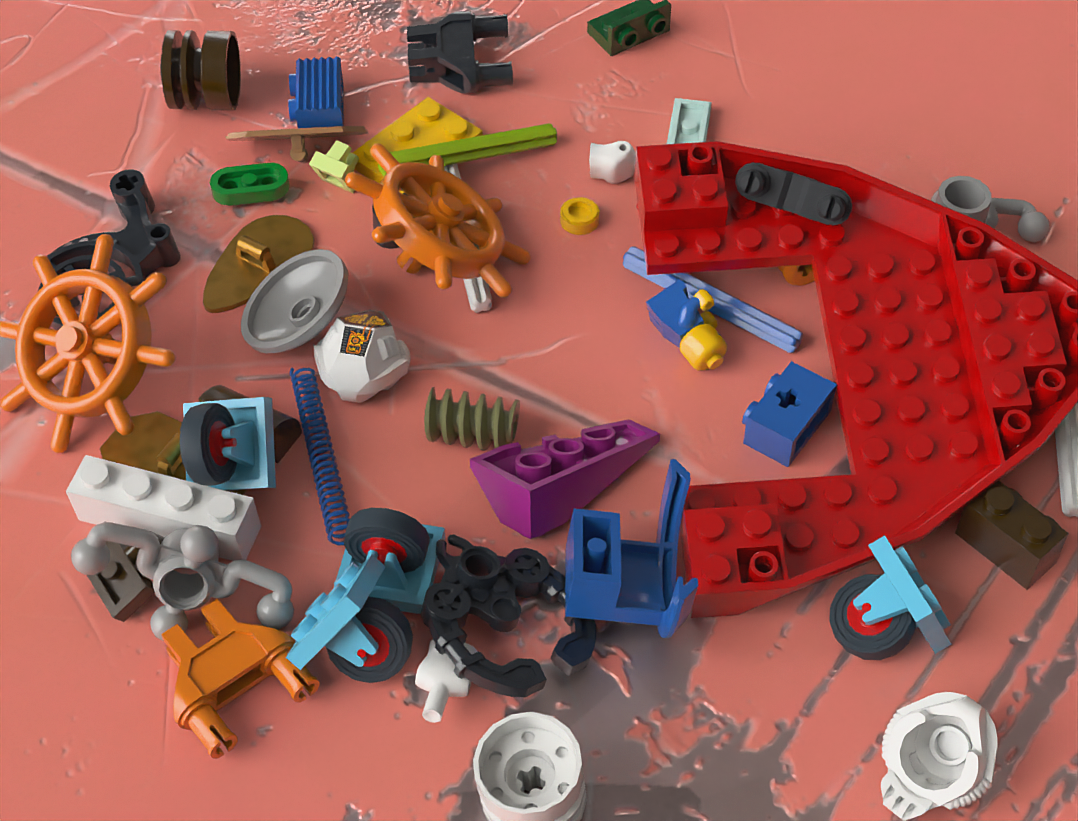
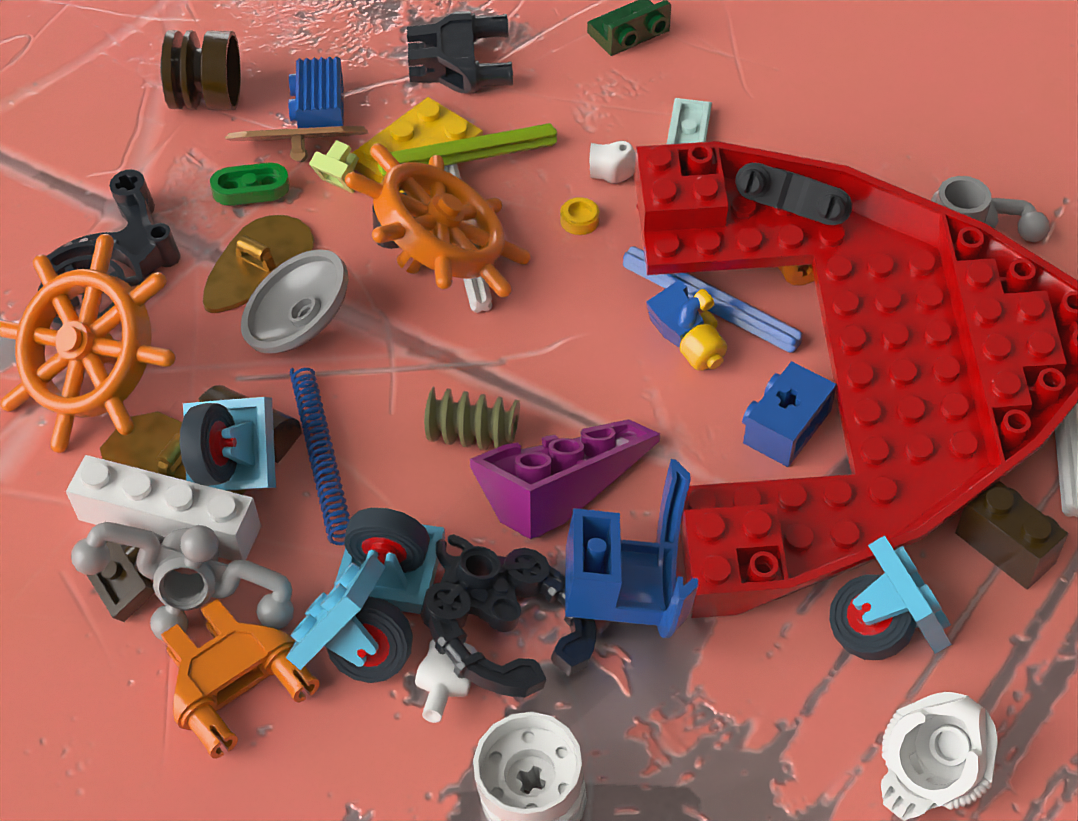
white helmet [314,310,411,403] -> none

